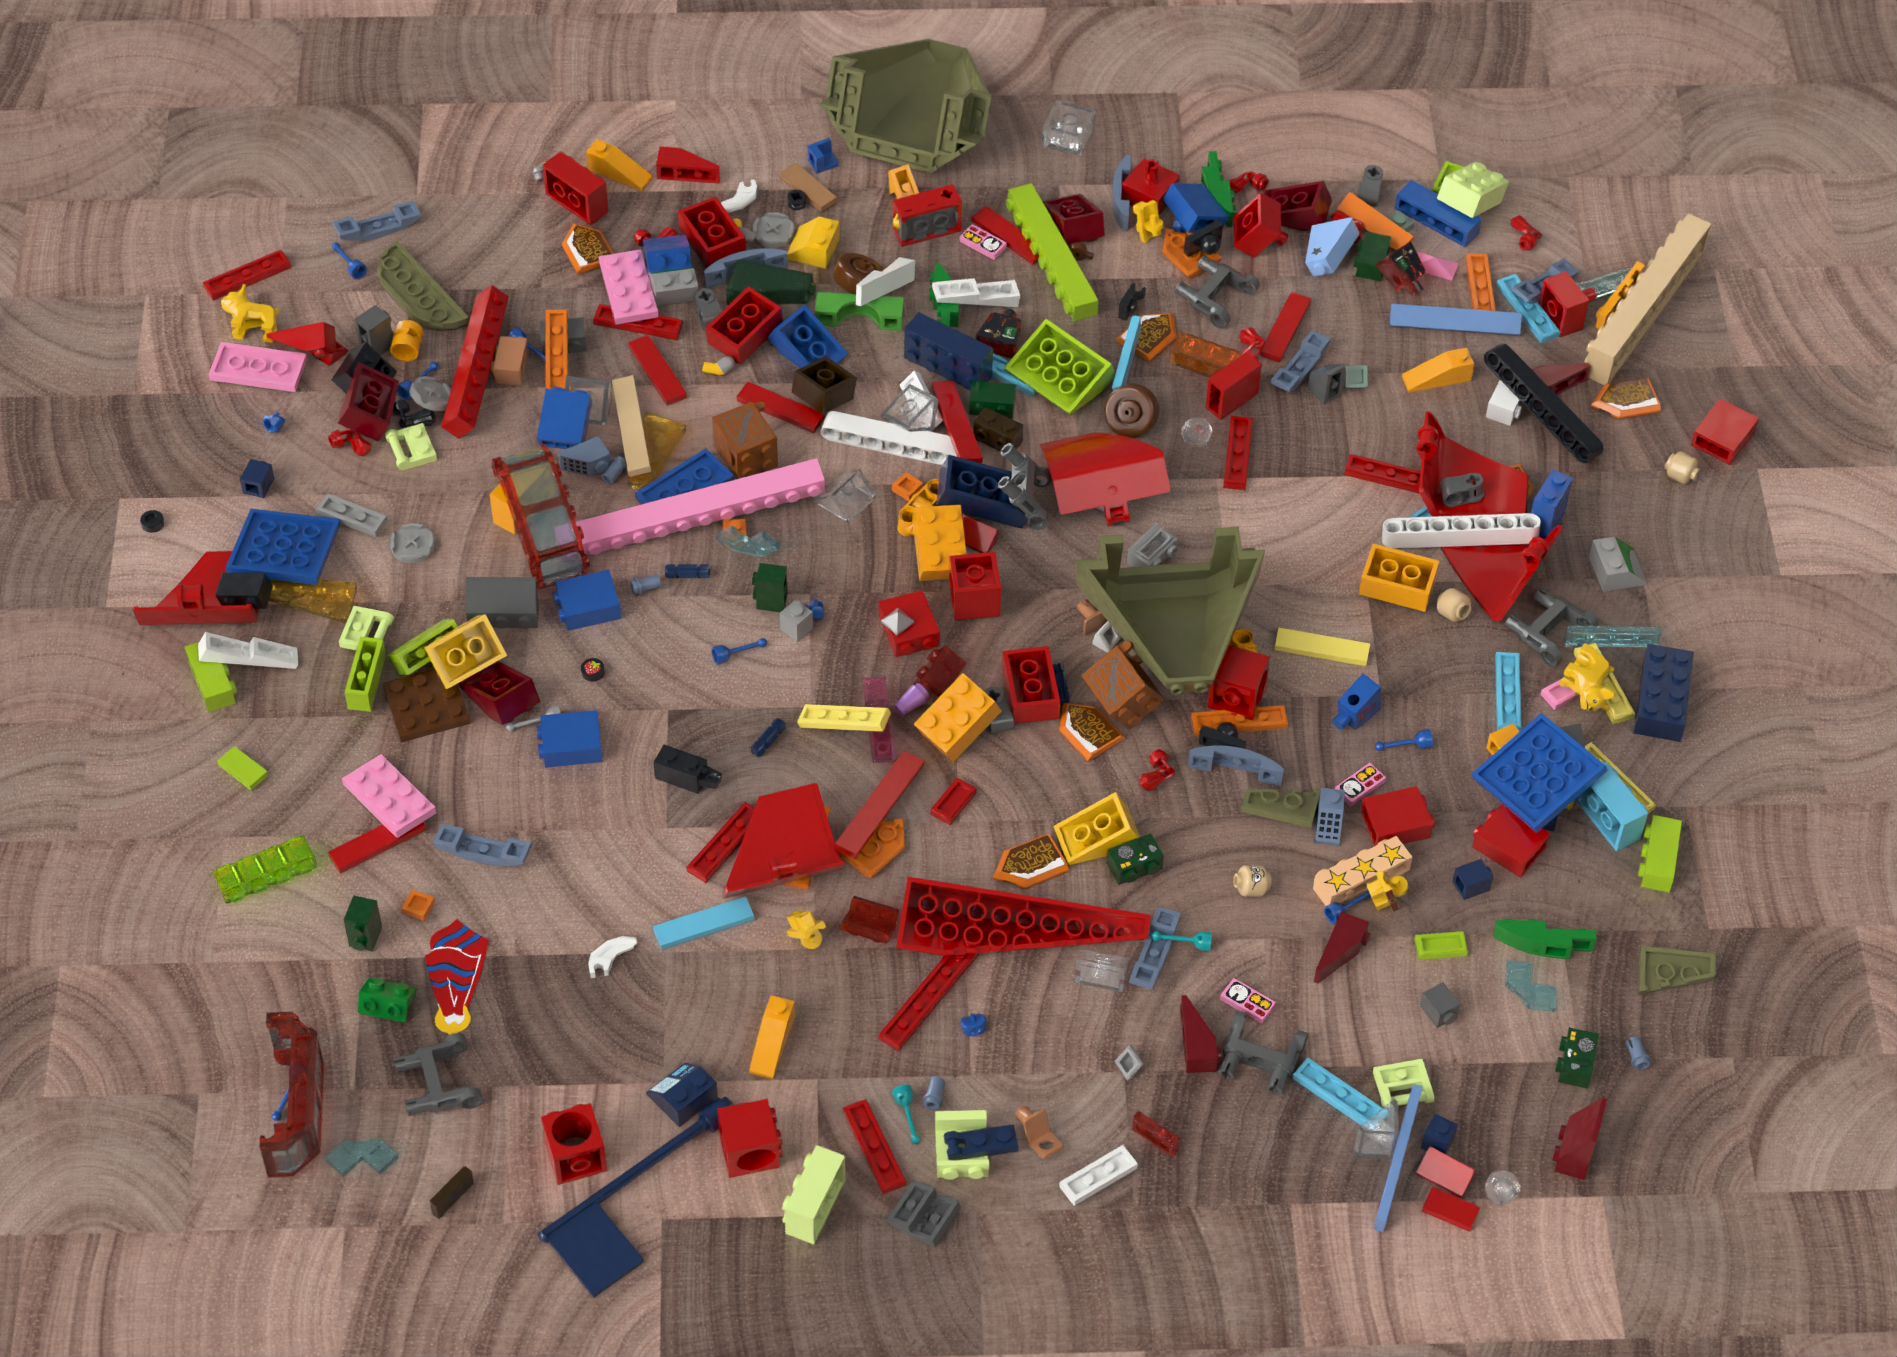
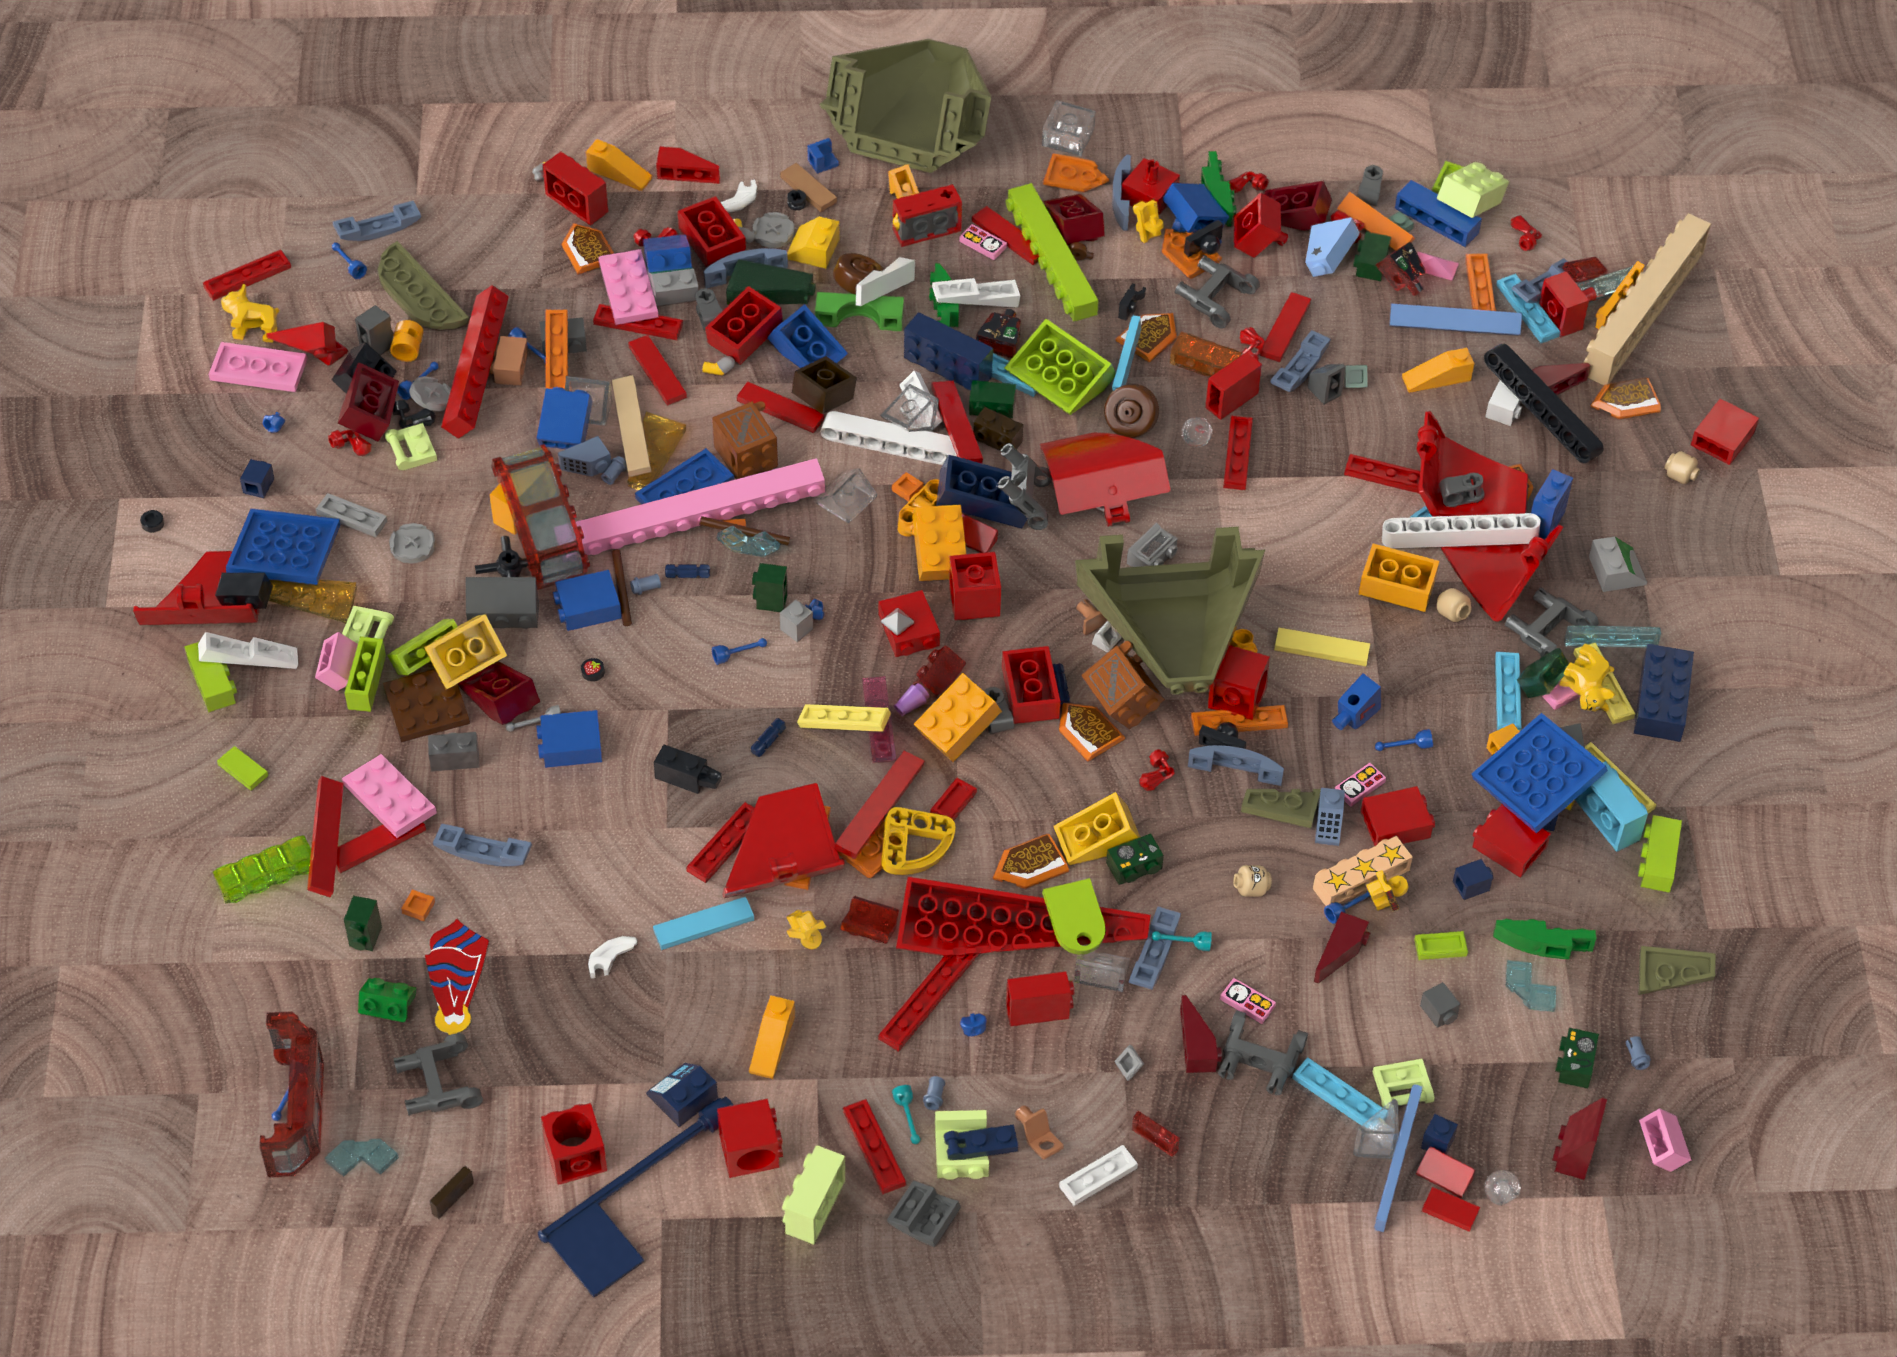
none -> red tile [307,776,344,898]
none -> bright pink brick [315,632,358,691]
none -> flat silver brick [428,732,479,771]
none -> black bar [475,536,544,577]
none -> reddish brown bar [611,549,632,627]
none -> reddish brown bar [699,516,790,546]
none -> yellow beam [881,807,956,875]
none -> red brick [1006,971,1075,1027]
none -> lime tile [1042,878,1105,955]
none -> orange tile [1043,153,1109,192]
none -> clear green slope [1517,648,1569,698]
none -> clear red tile [1562,256,1608,282]
none -> bright pink brick [1639,1108,1691,1172]

